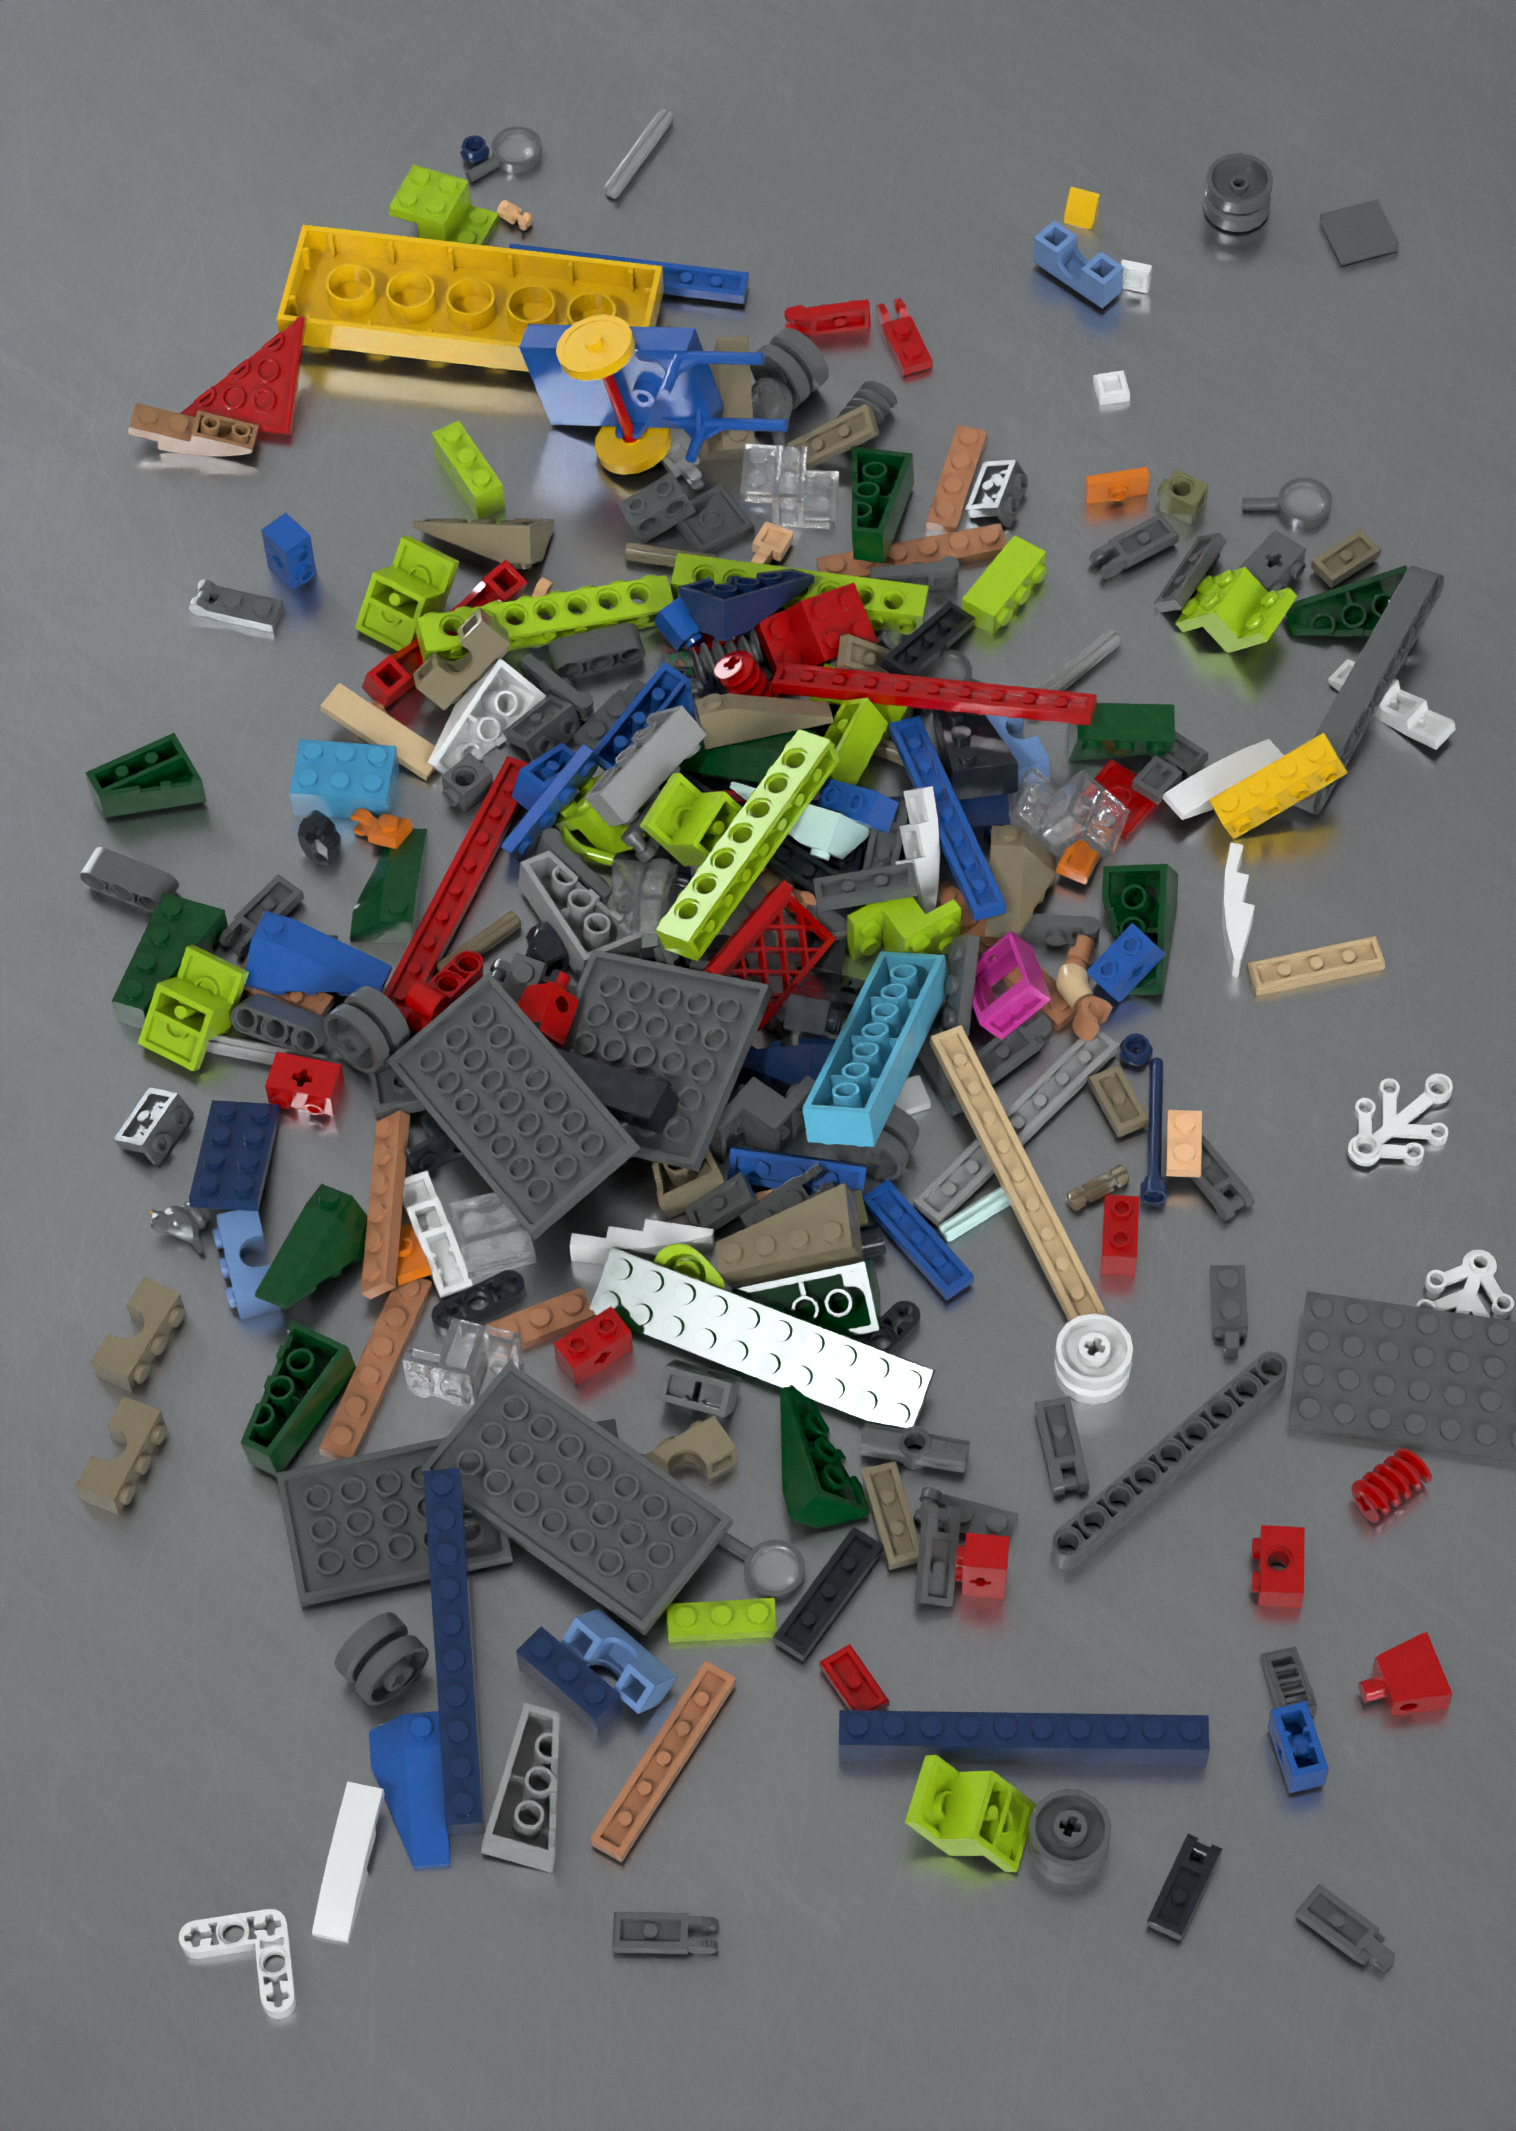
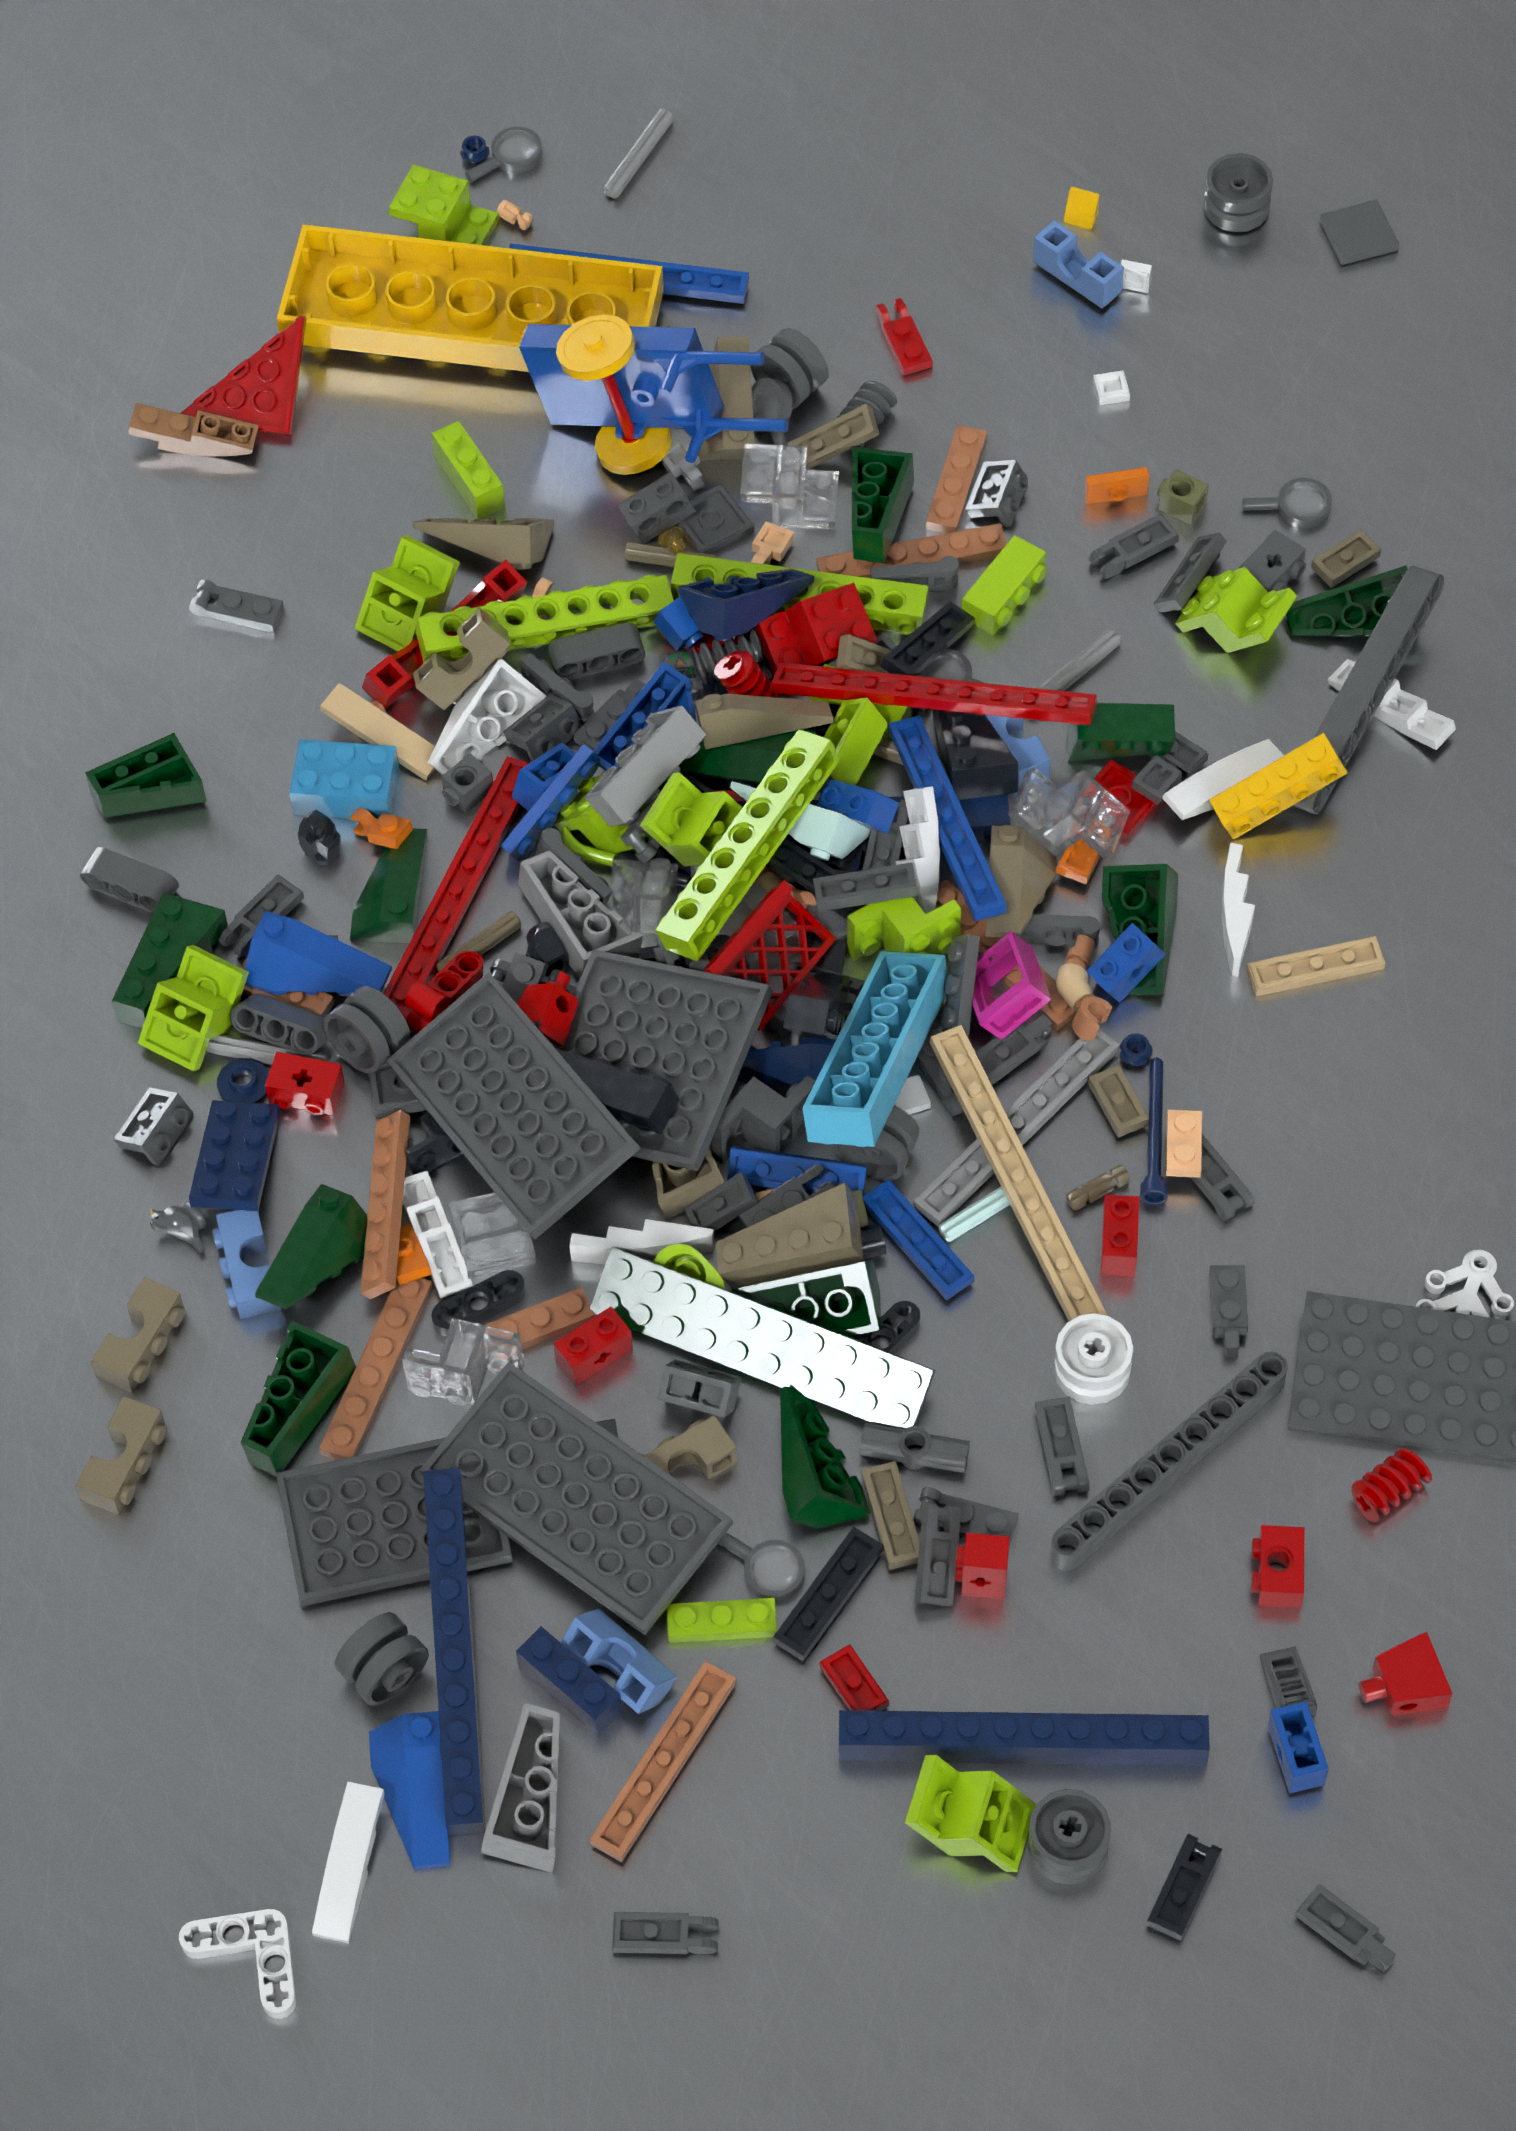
blue brick [261,512,317,590] -> none
red hinge [784,299,871,336] -> none
white plant [1348,1074,1453,1166] -> none
none -> dark blue piece [217,1058,269,1103]
none -> clear yellow arm [658,526,686,555]

